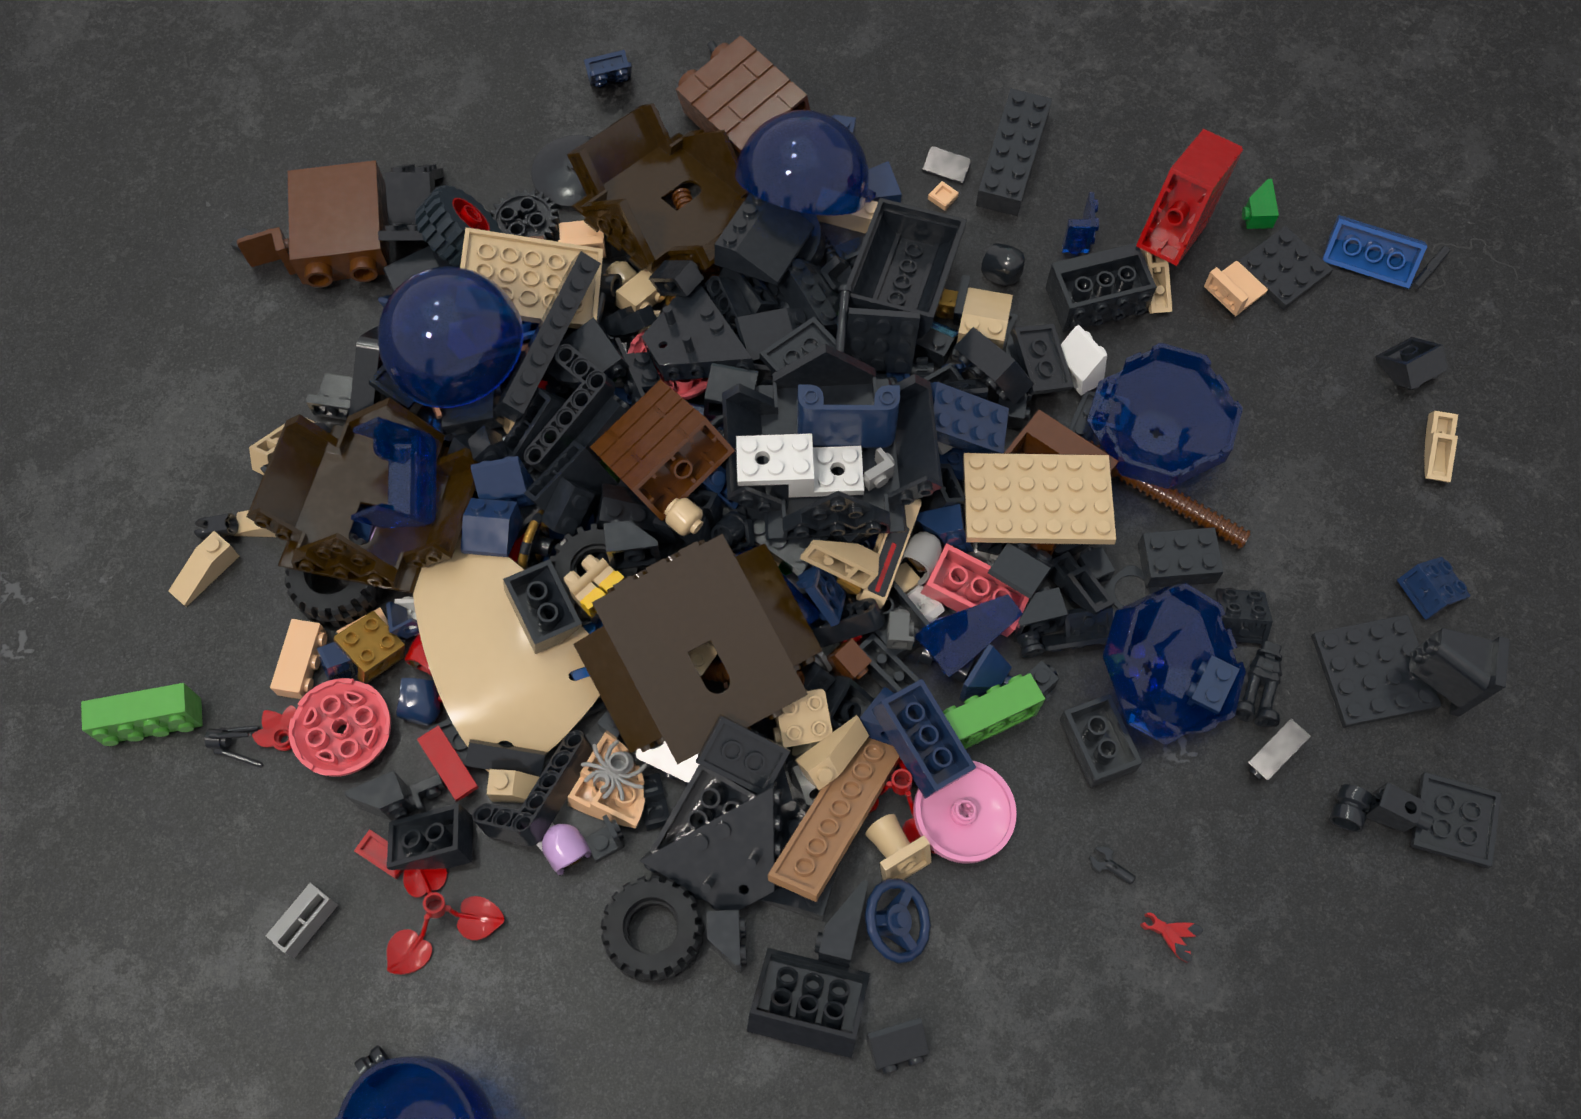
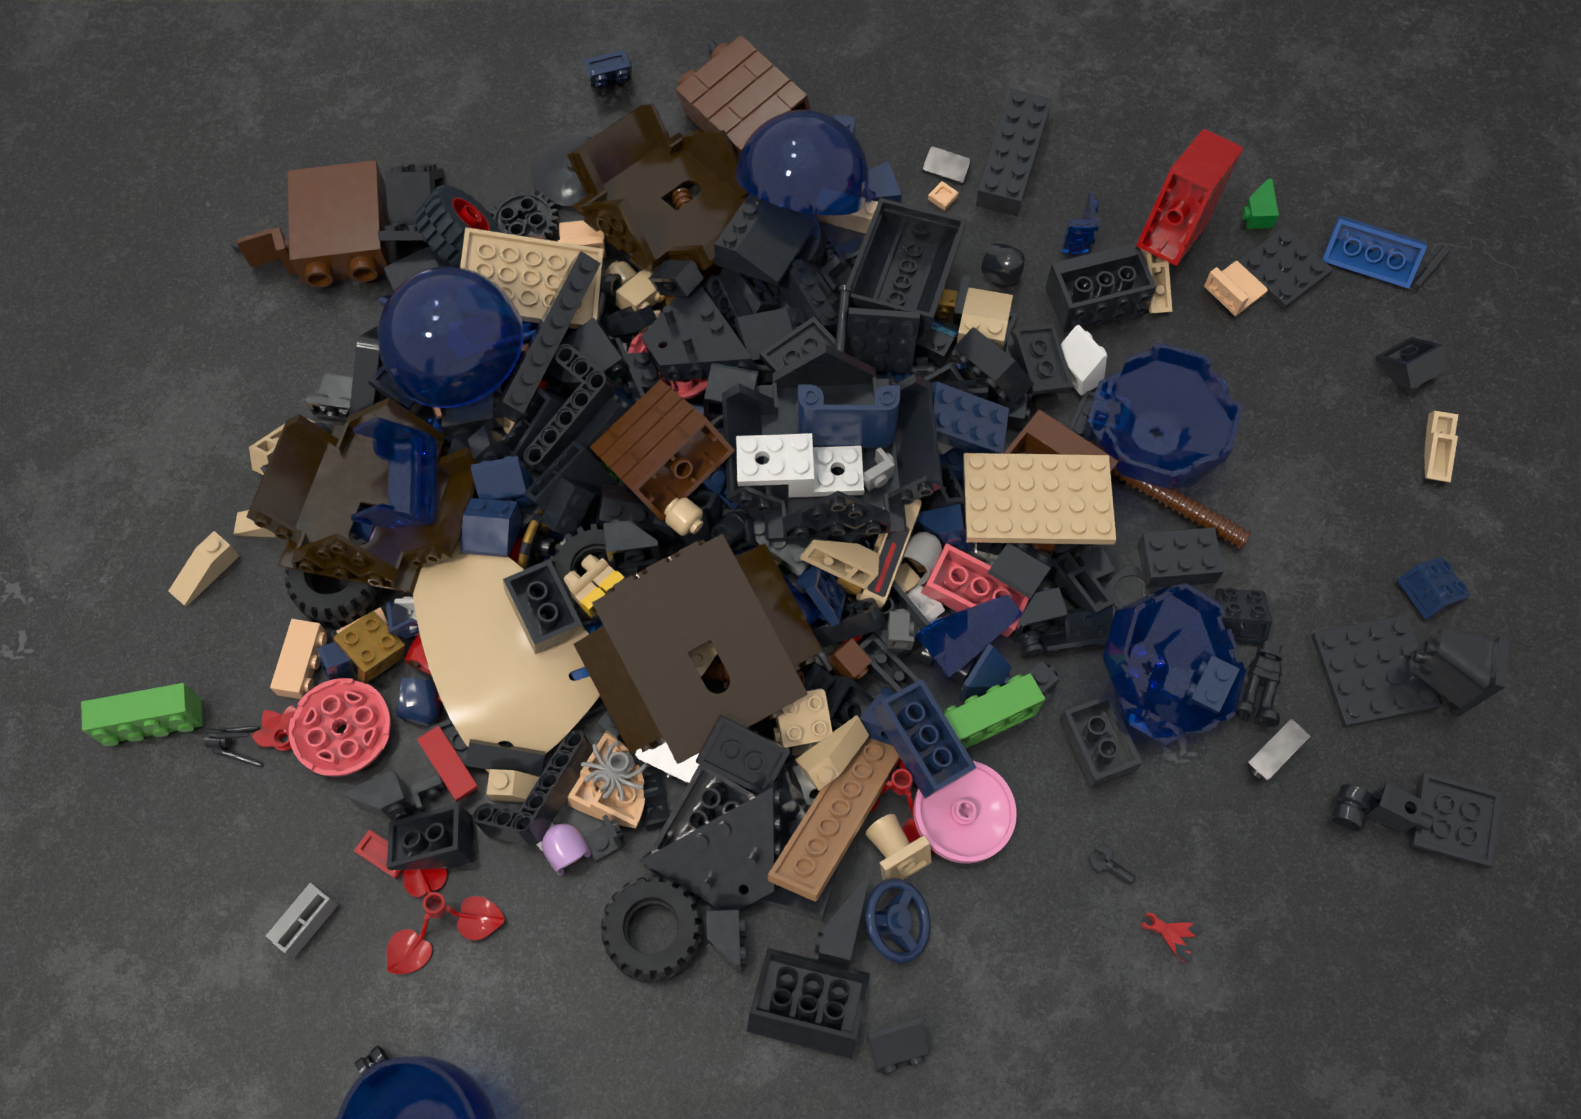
black piece [194,513,238,540] -> none

